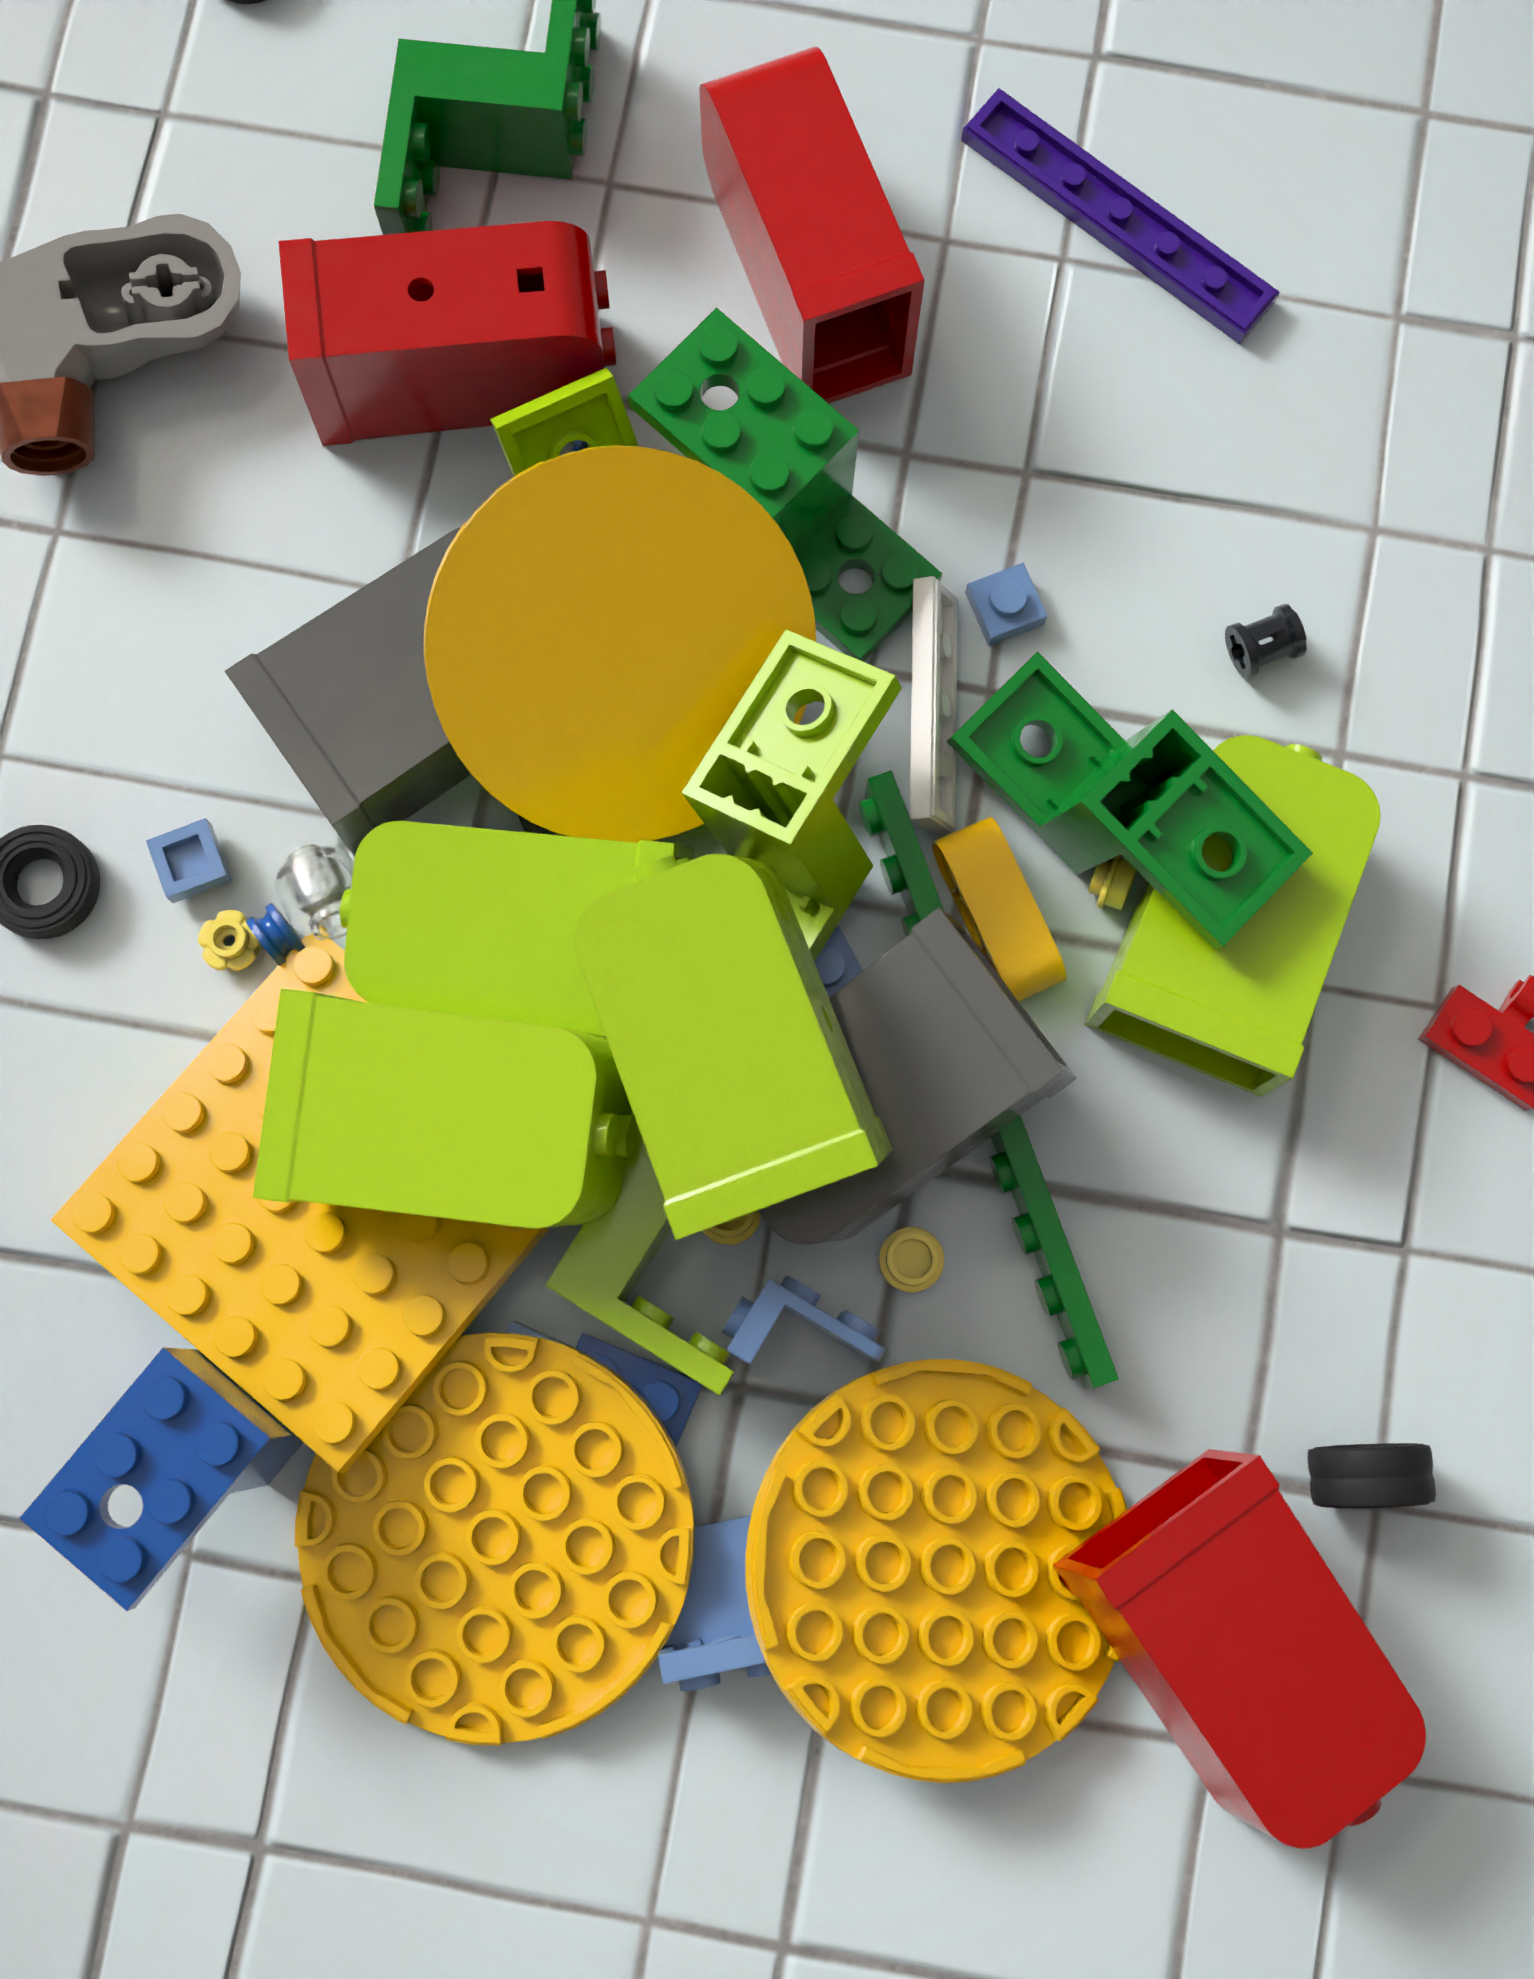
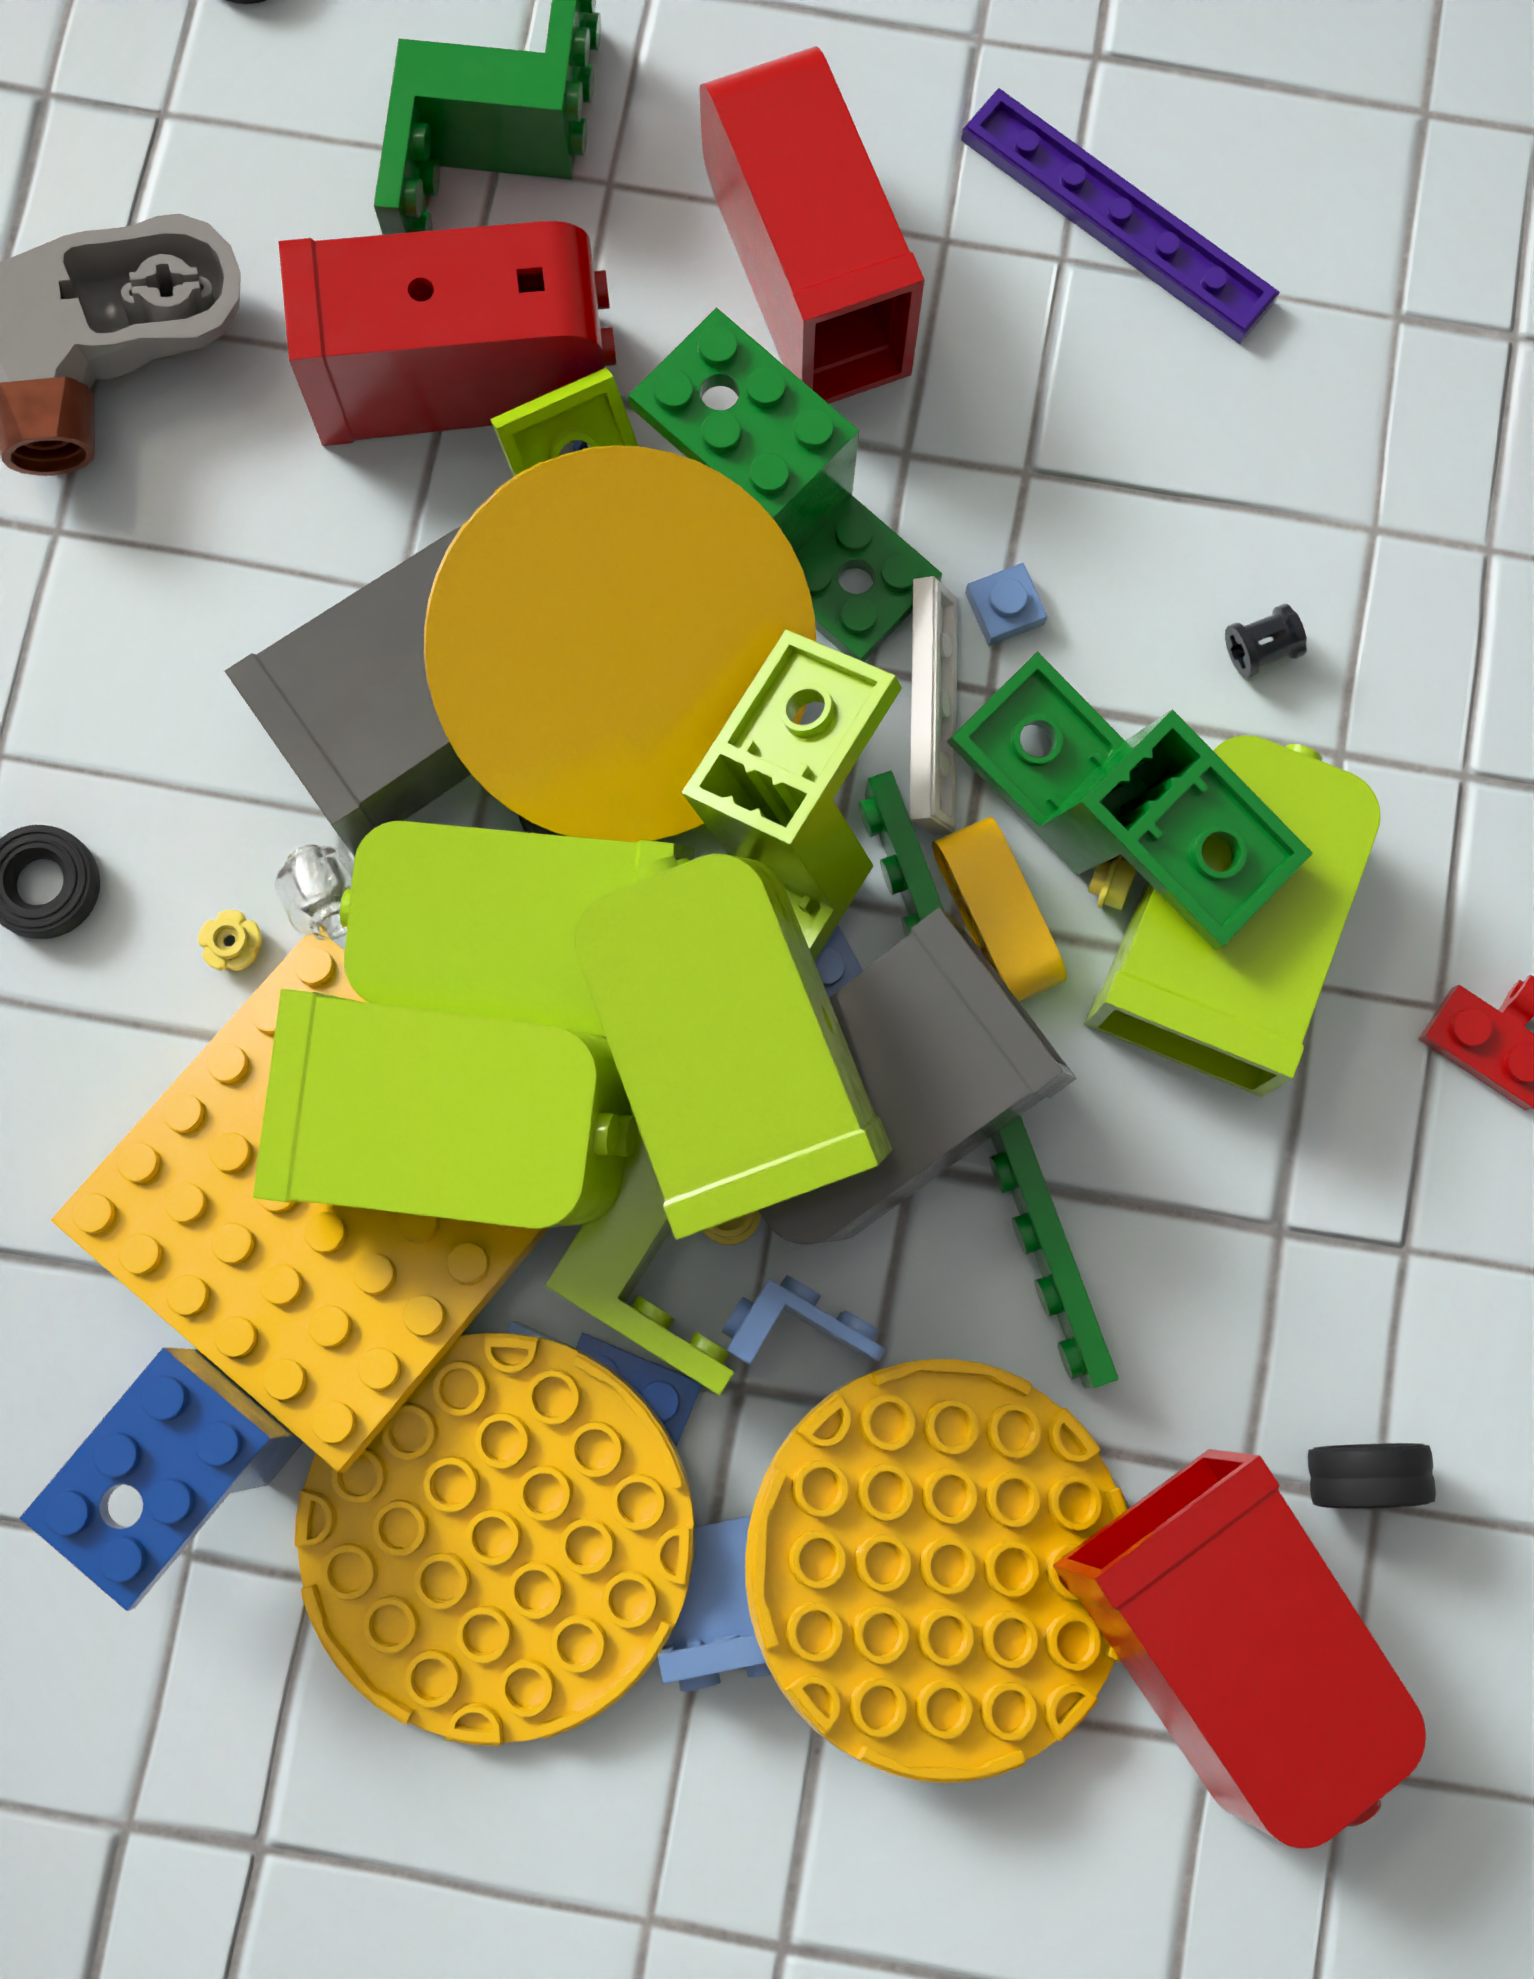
medium blue plate [146,818,232,903] -> none
blue bush [245,903,306,966] -> none
light yellow plate [879,1227,944,1293] -> none

